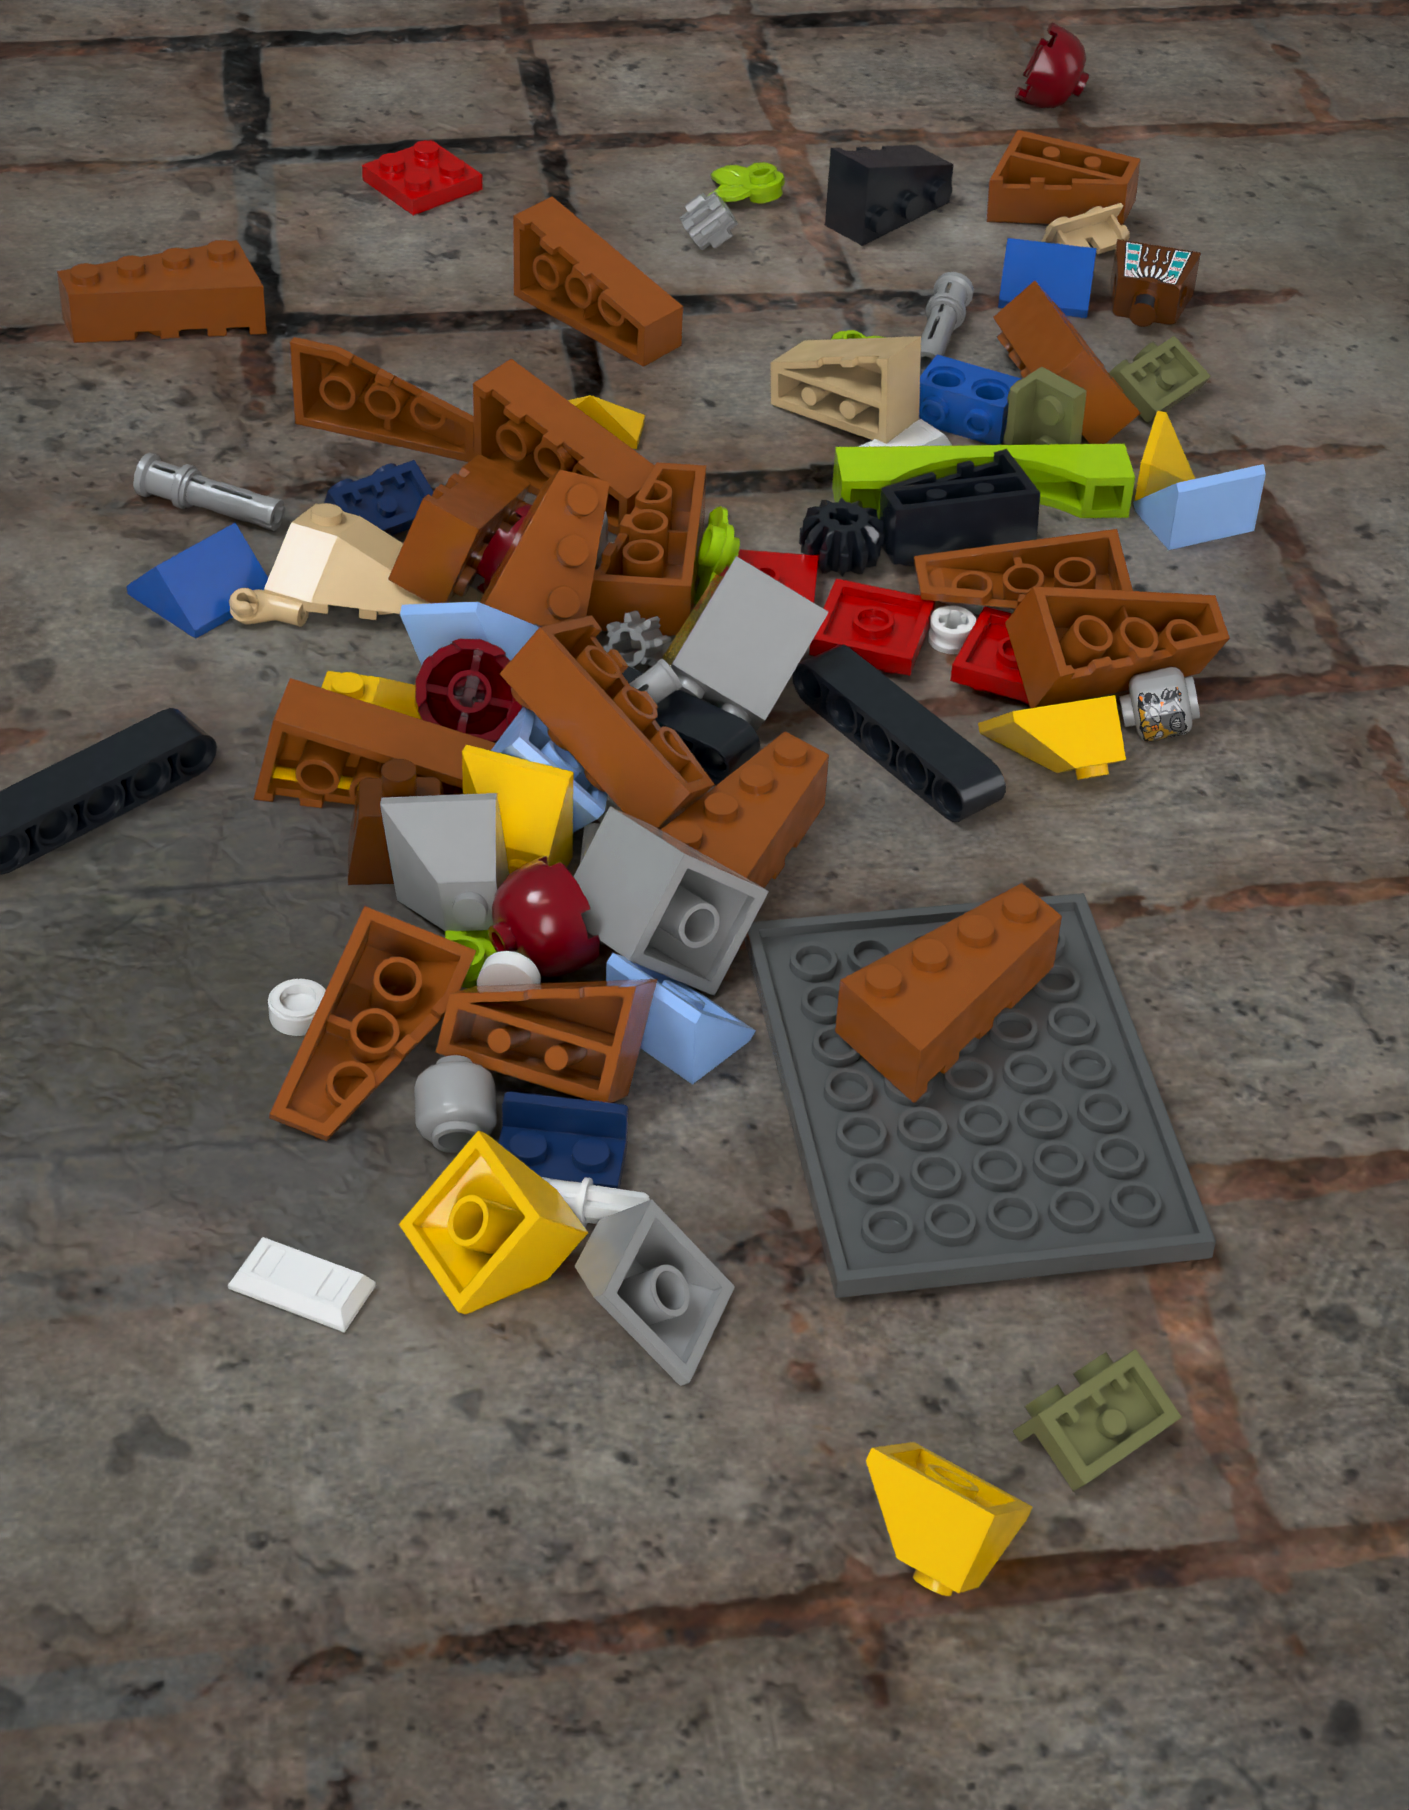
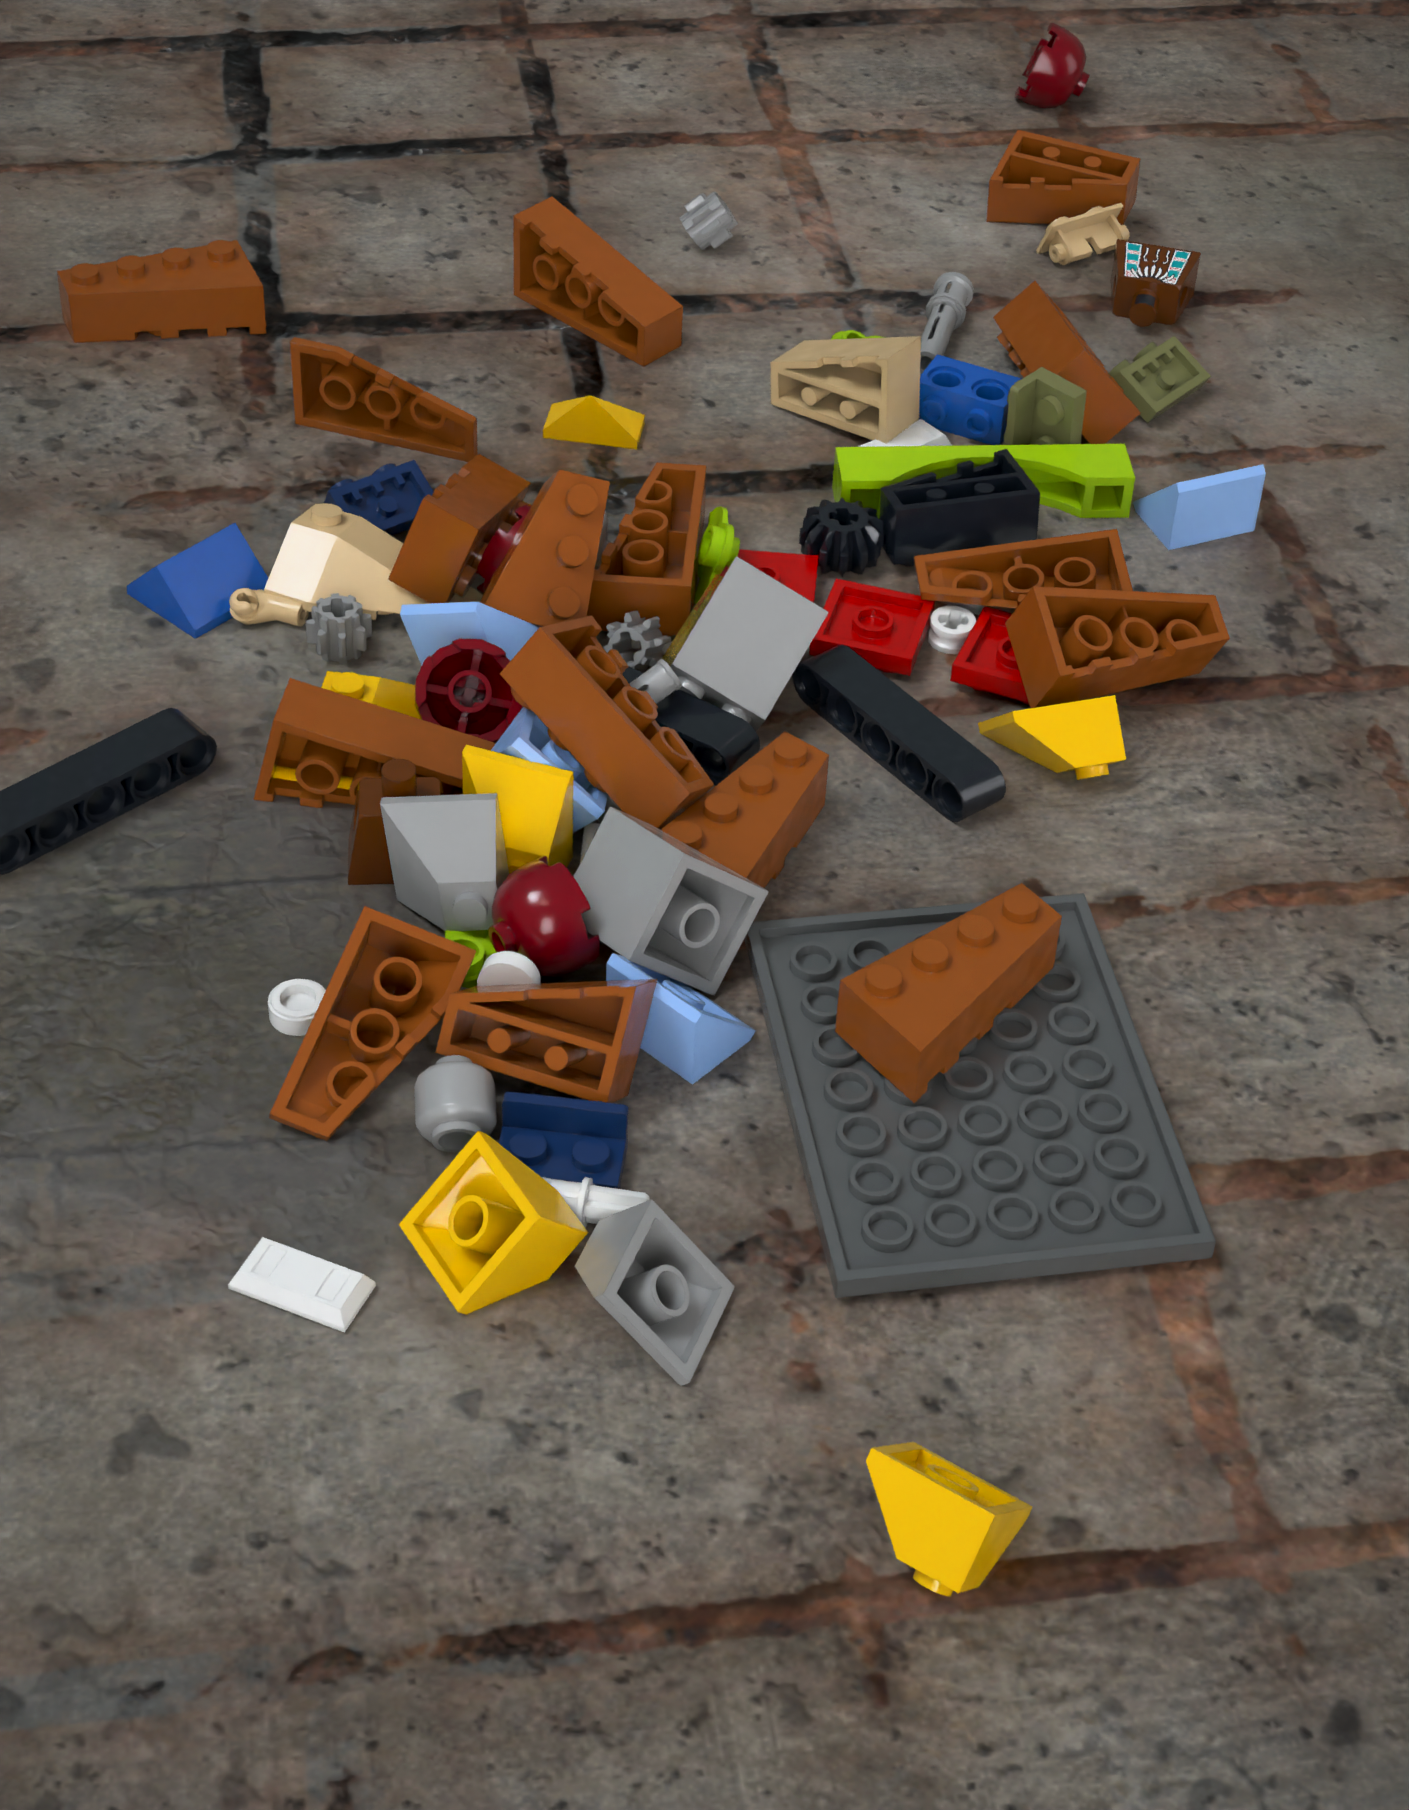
light grey pin [133,452,285,531] -> none
red plate [362,140,483,216] -> none
dark orange wedge [473,359,655,536] -> none
lime plate [708,162,785,203] -> none
black wedge [825,145,954,246] -> none
blue slope [998,238,1097,318] -> none
olive bracket [1013,1349,1182,1492] -> none
head [1119,667,1200,741] -> none
yellow slope [1135,411,1195,501] -> none
none -> light grey gear [306,593,372,664]

